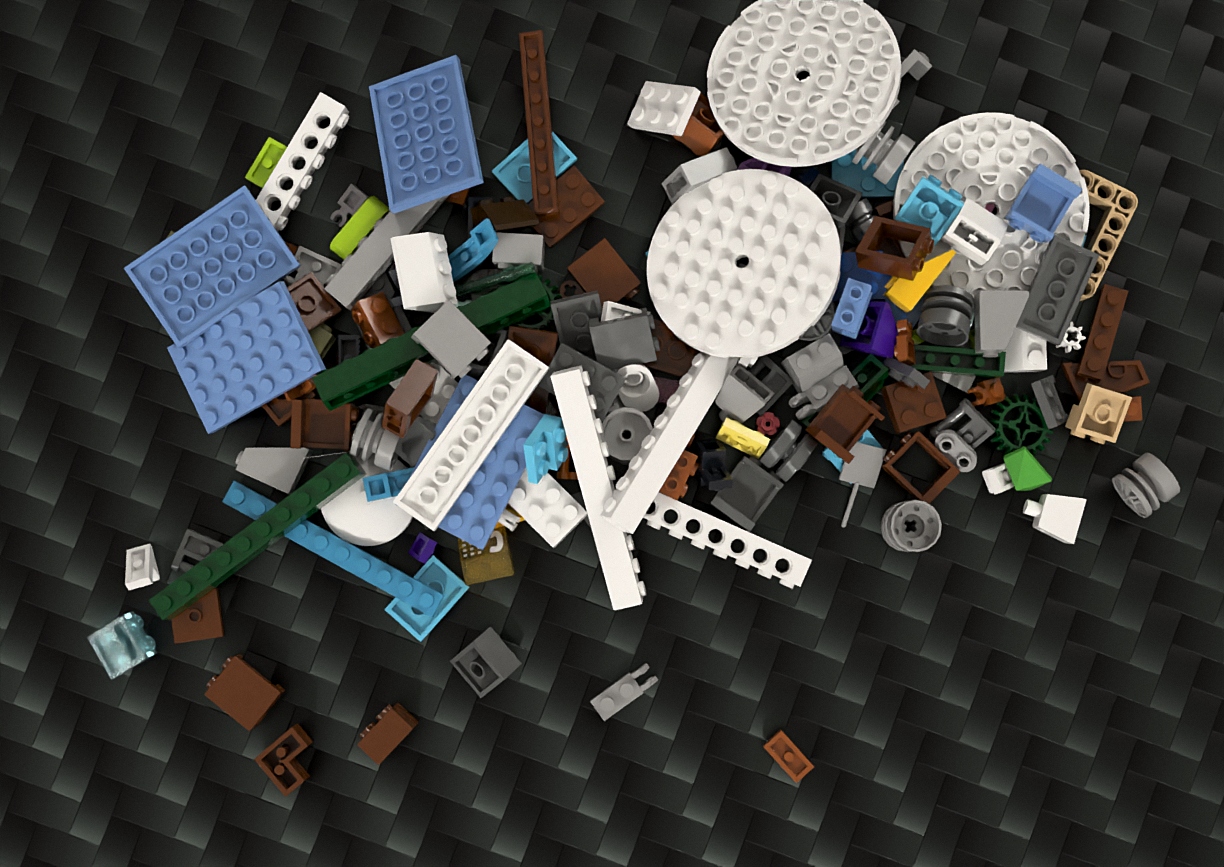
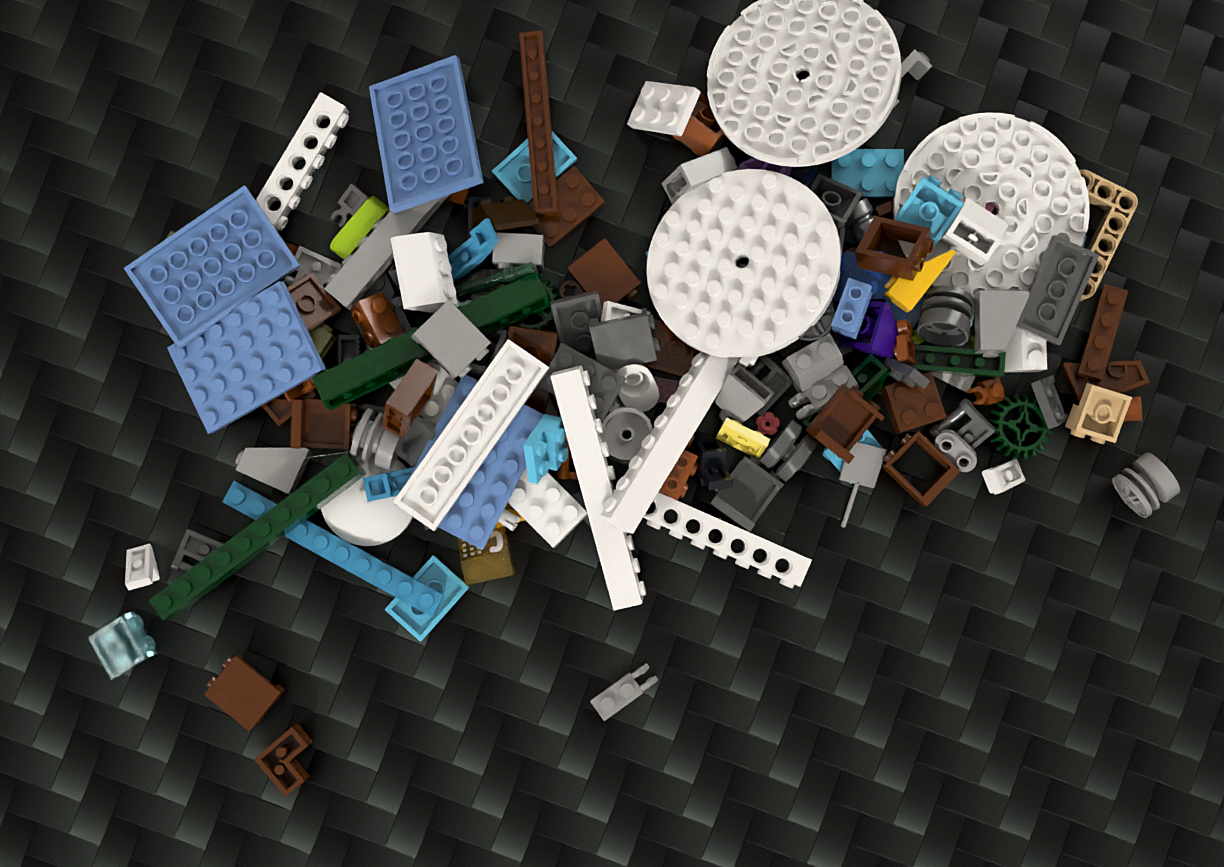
reddish brown plate [171,588,225,644] -> none
lime plate [245,137,287,189] -> none
reddish brown brick [357,703,419,765] -> none
dark purple plate [408,532,437,564] -> none
dark grey slope [450,627,522,698] -> none
dark orange plate [763,729,814,783] -> none
light grey wheel [852,121,916,185] -> none
light grey wheel [881,500,942,552] -> none
bright green slope [1003,446,1052,491] -> none
medium blue panel [1004,164,1082,243] -> none
white torso [1023,494,1087,544] -> none
white gear [1056,322,1086,353] -> none

